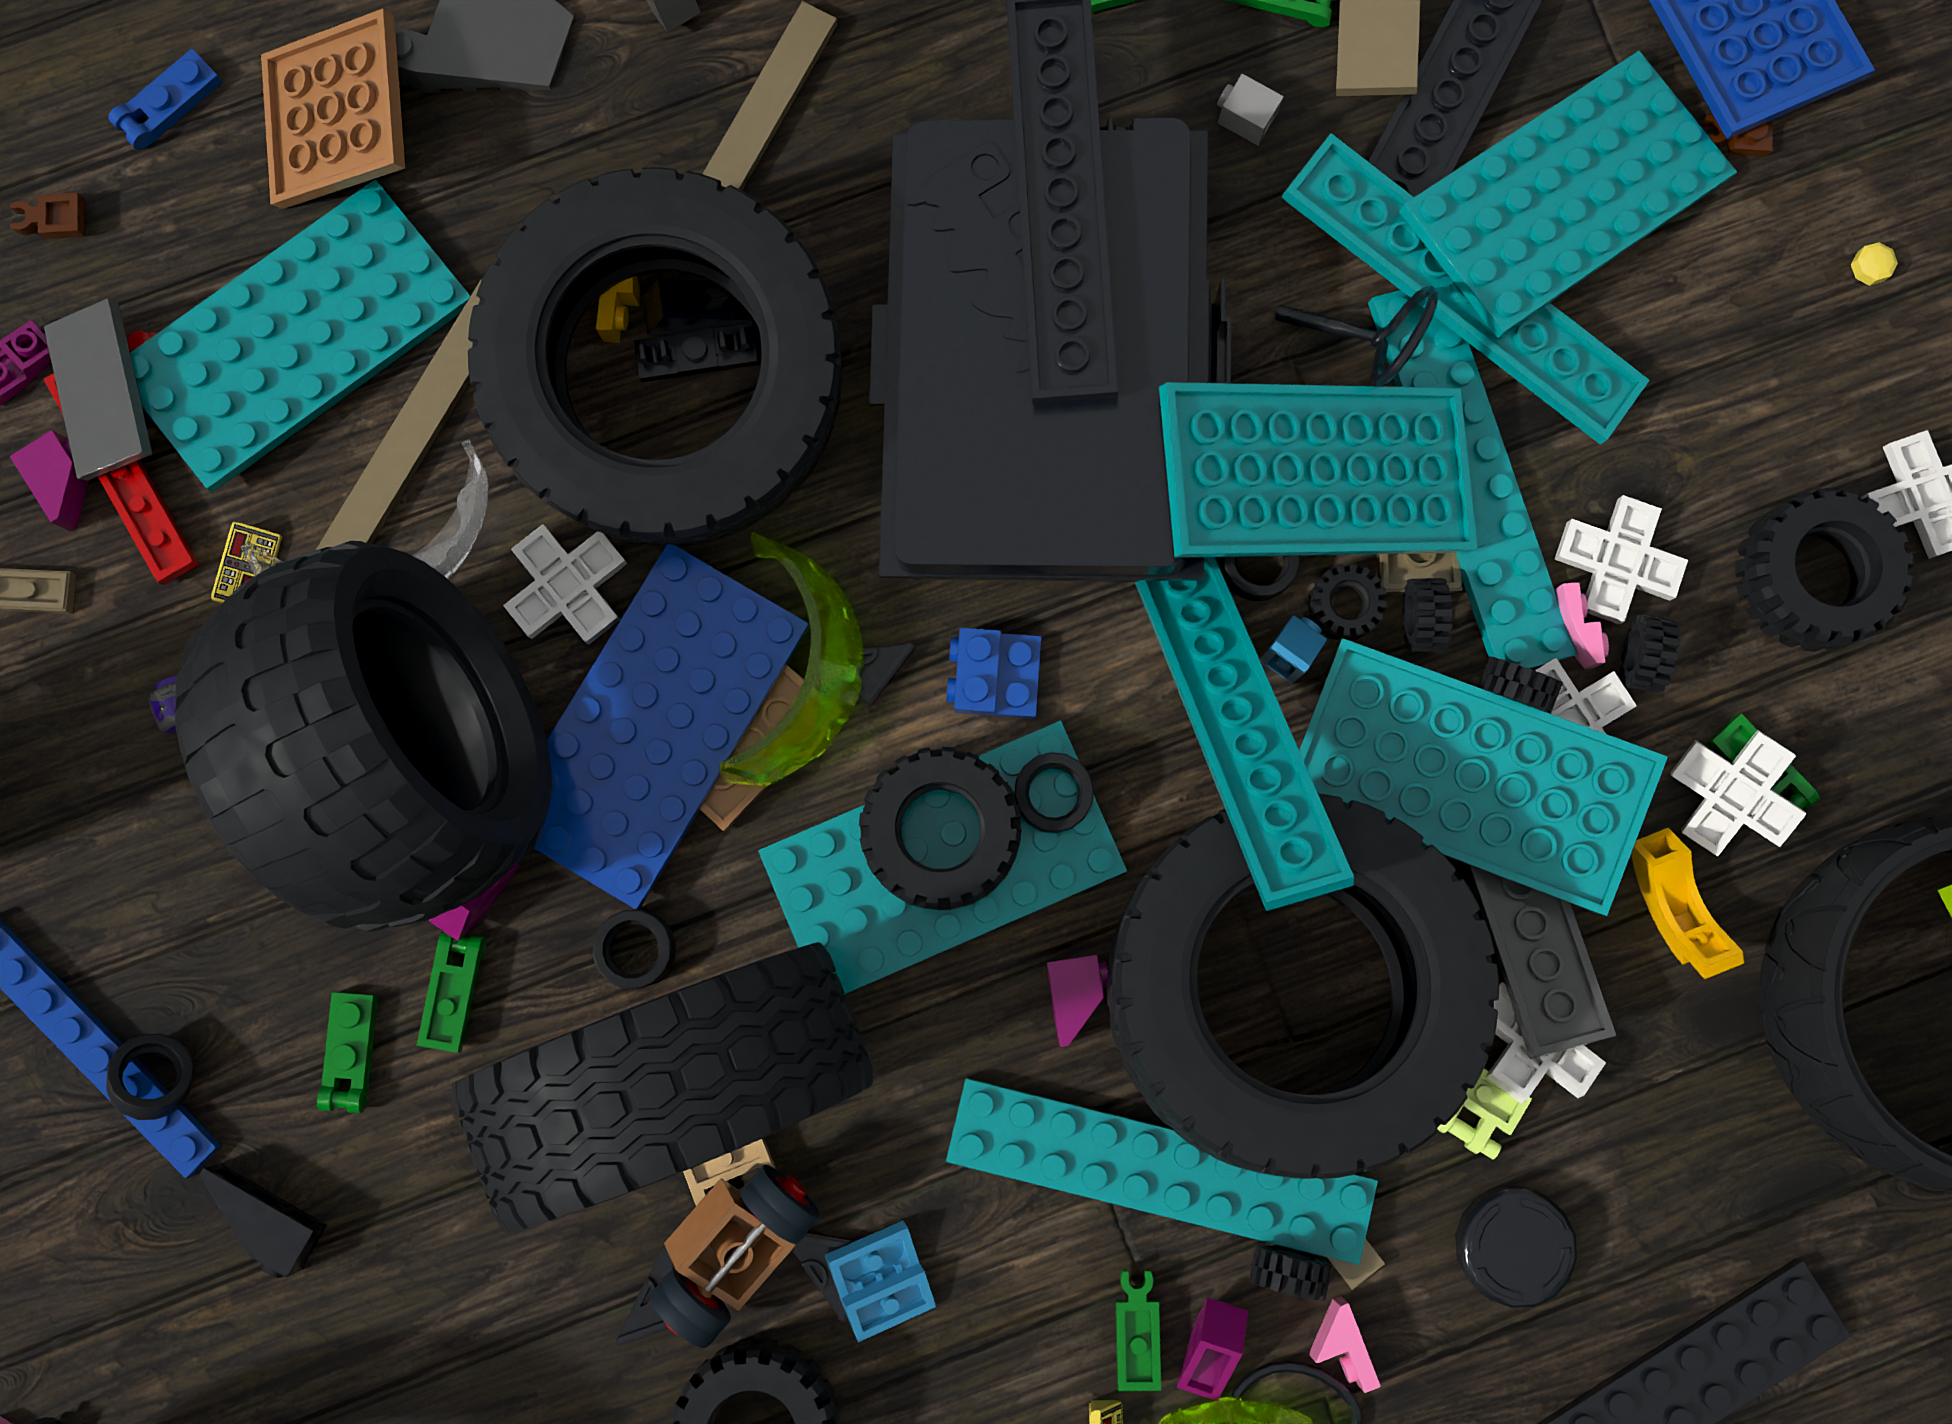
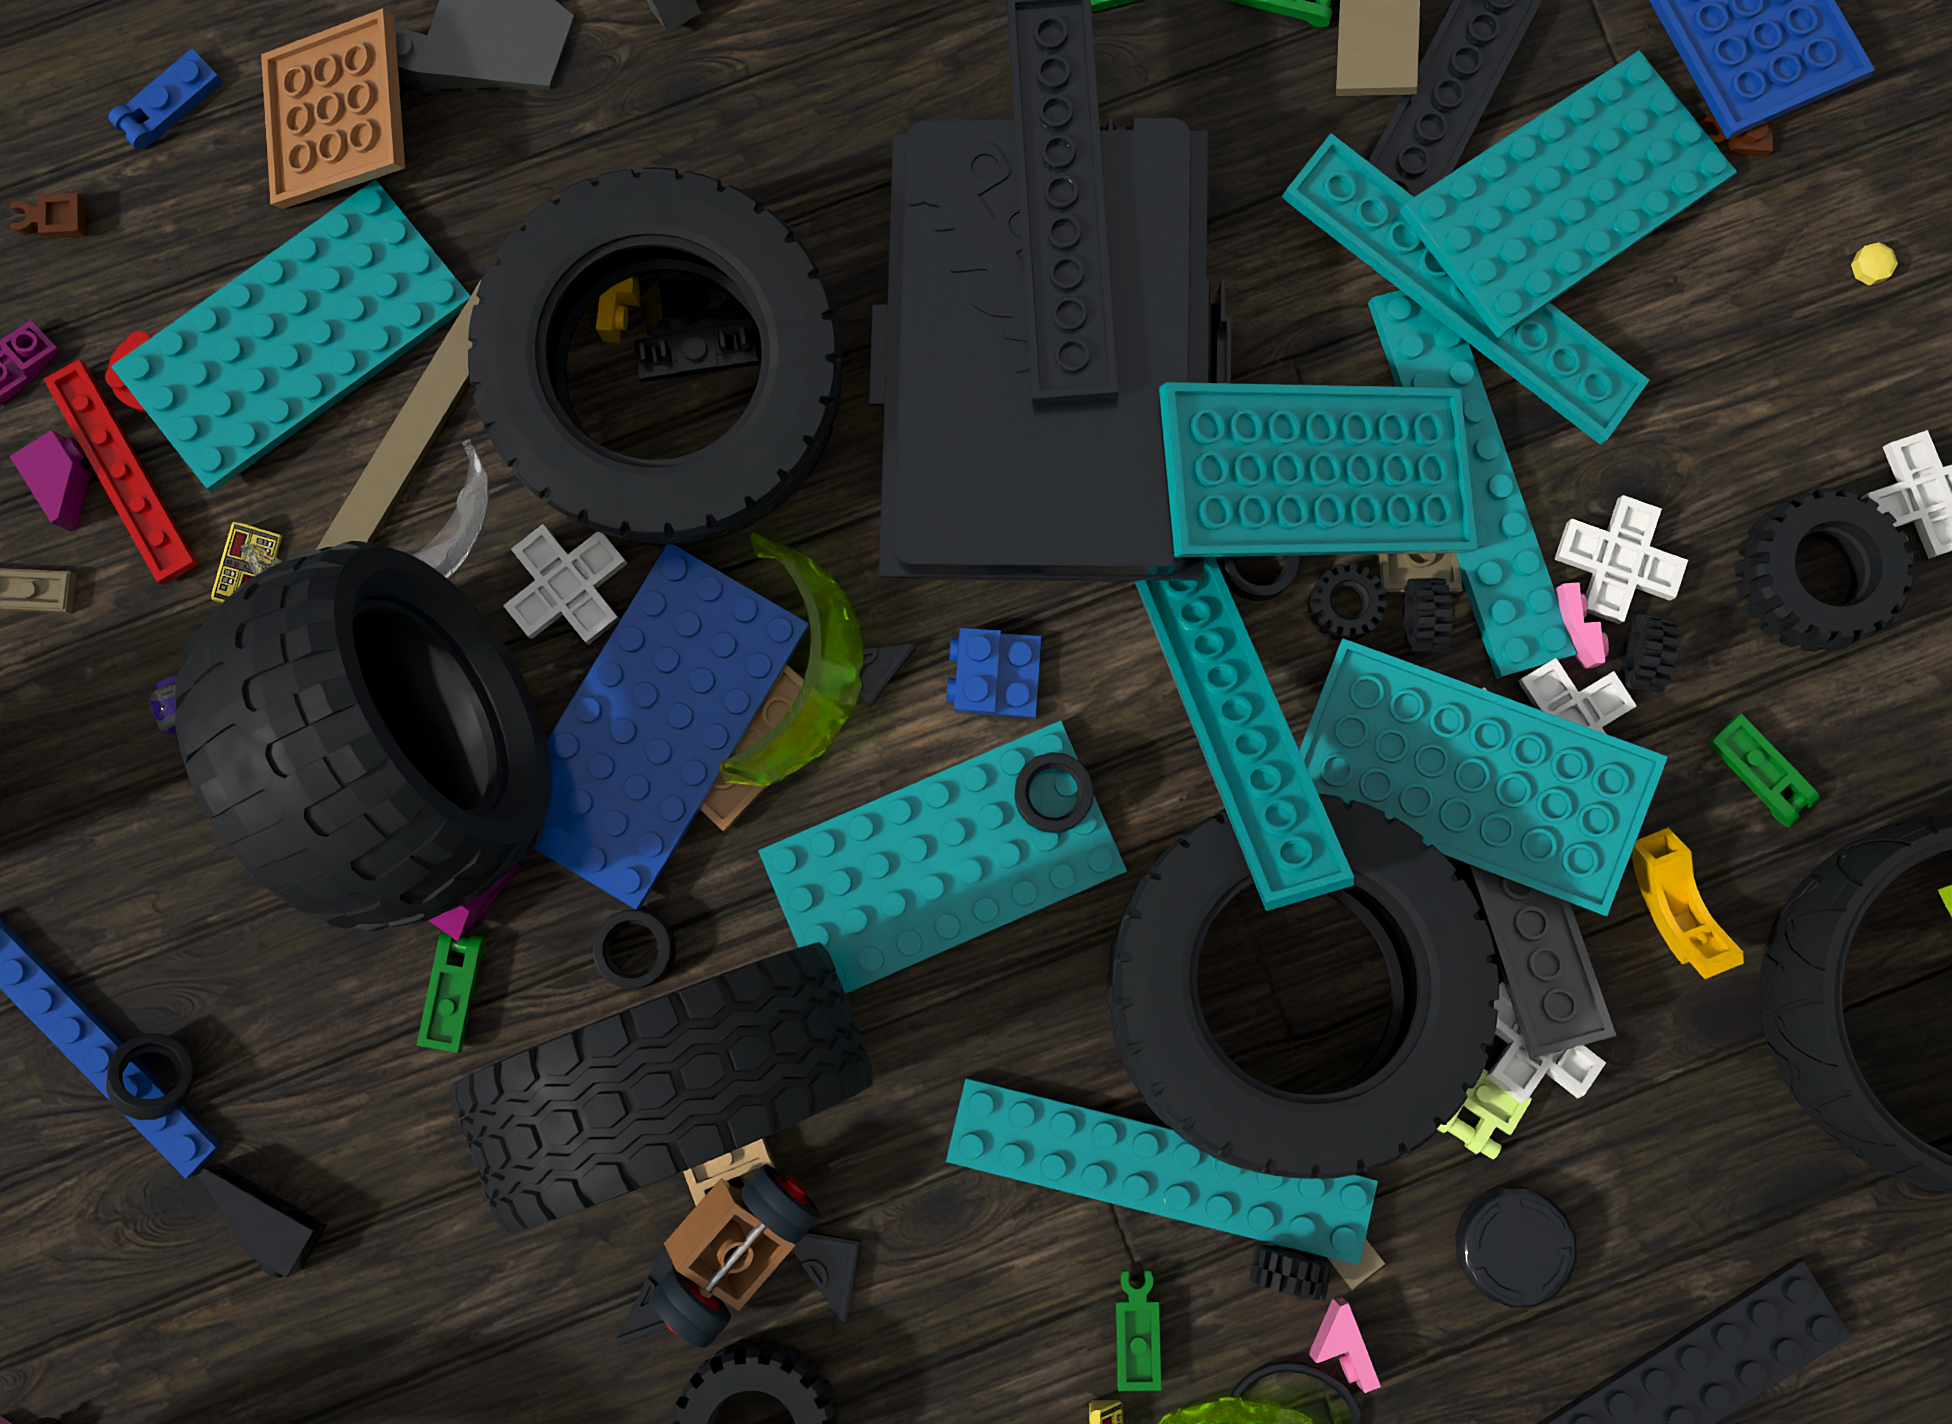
dark grey tile [44,298,152,481] -> none
green plate [317,992,378,1114] -> none
dark tan tile [703,1,838,191] -> none
dark azure slope [825,1220,936,1342] -> none
black tyre [859,746,1022,911] -> none
magenta slope [1046,955,1108,1047] -> none
magenta slope [1177,1297,1248,1401] -> none
light grey brick [1217,74,1284,146] -> none
dark azure slope [1259,615,1327,684] -> none
black piece [1275,286,1438,387] -> none
black tyre [1478,656,1563,714] -> none
white plate [1670,730,1806,856] -> none

